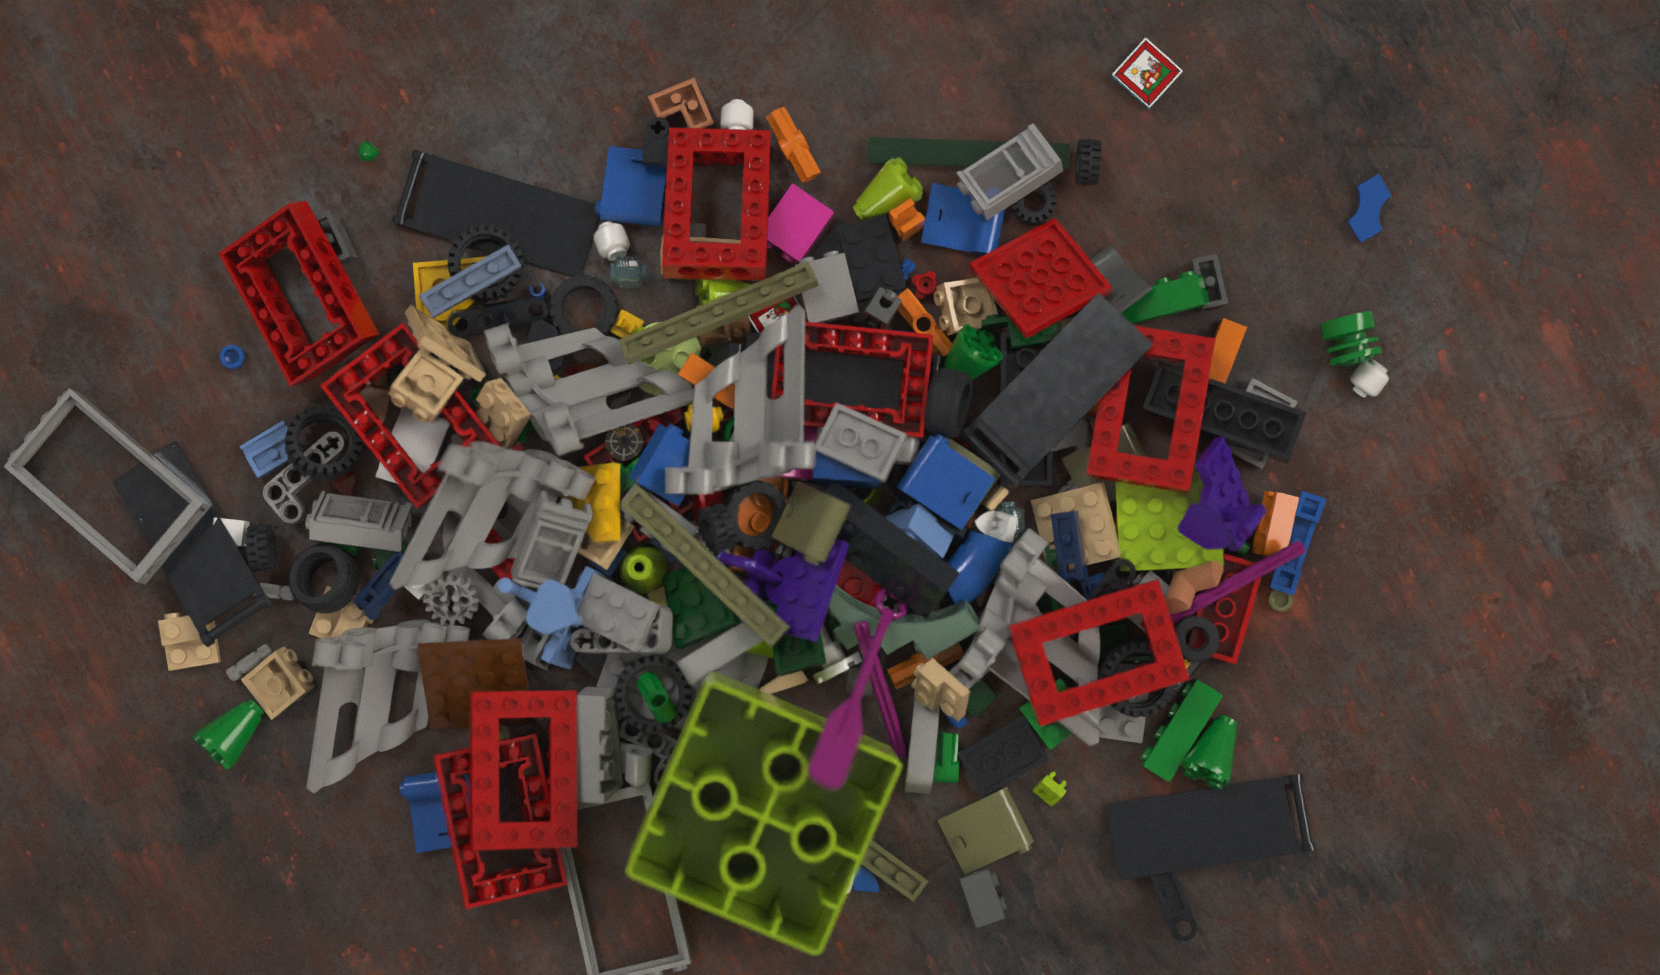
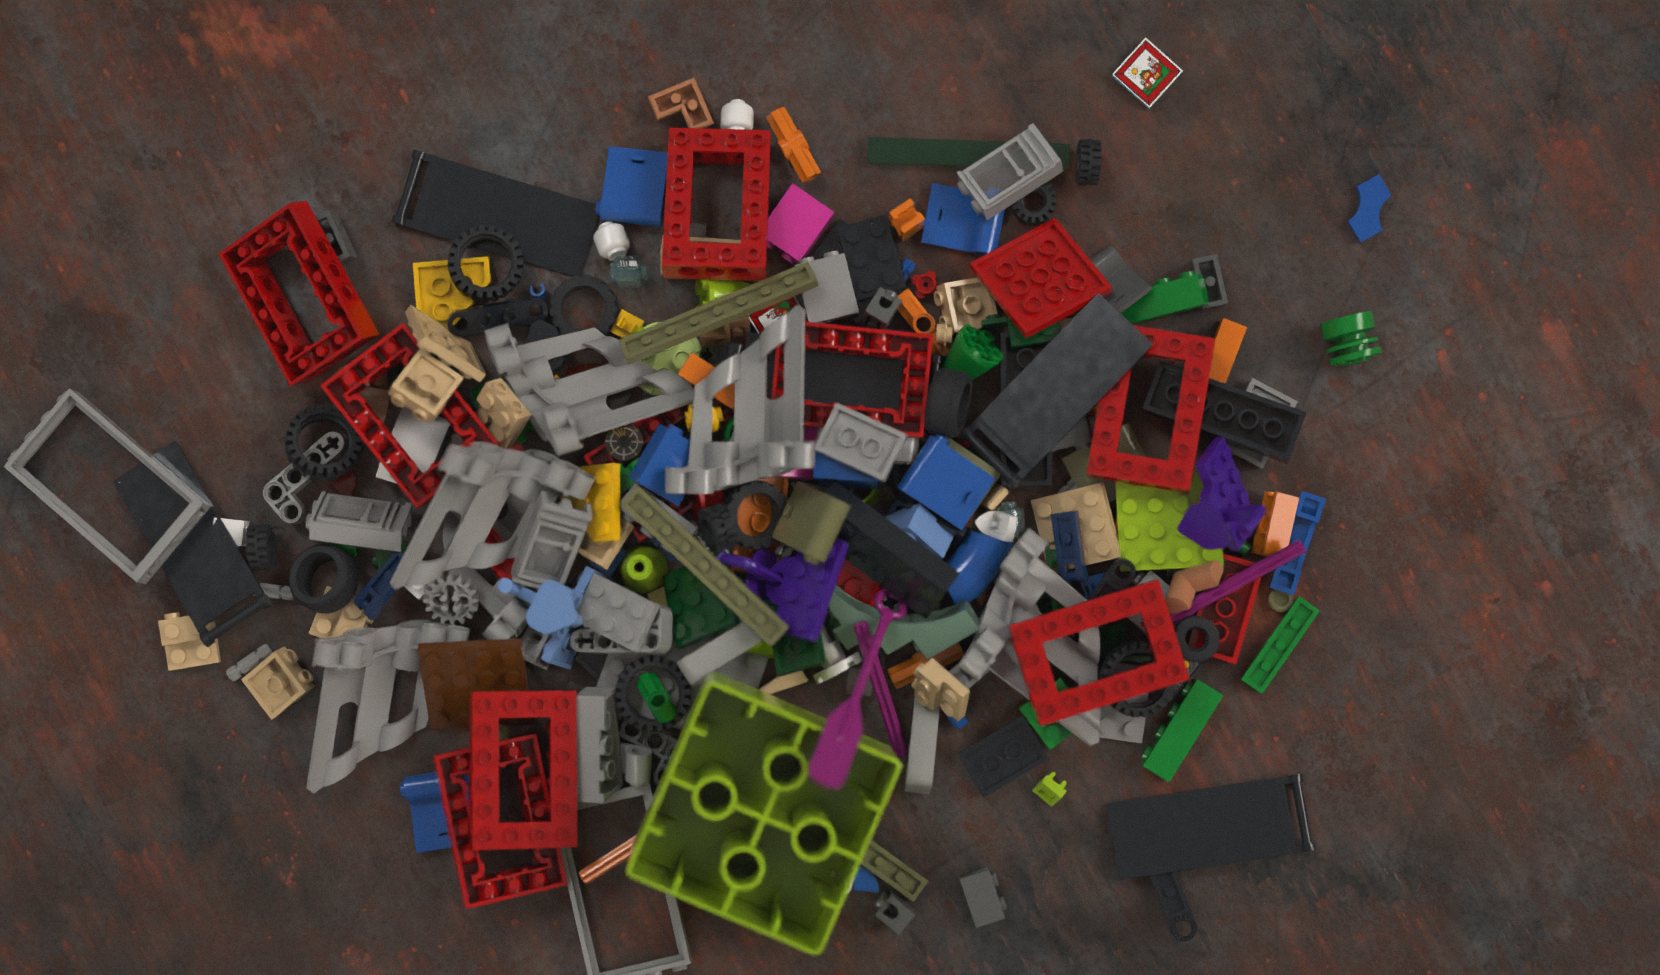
green cone [192,699,265,771] -> none
blue tile [219,344,247,370] -> none
medium blue plate [239,421,303,478] -> none
green hinge [358,140,380,162] -> none
sand blue plate [419,245,522,319] -> none
black piece [642,117,669,168] -> none
lime cone [853,157,923,221] -> none
green piece [933,732,959,784] -> none
olive door [937,786,1034,875] -> none
dark green brick [965,679,998,717] -> none
green cone [1181,715,1238,790] -> none
white head [1350,359,1389,398] -> none
none -> orange axle [579,835,636,884]
none -> dark grey brick [874,890,915,935]
none -> tan plate [936,322,953,347]
none -> green plate [1240,596,1320,694]

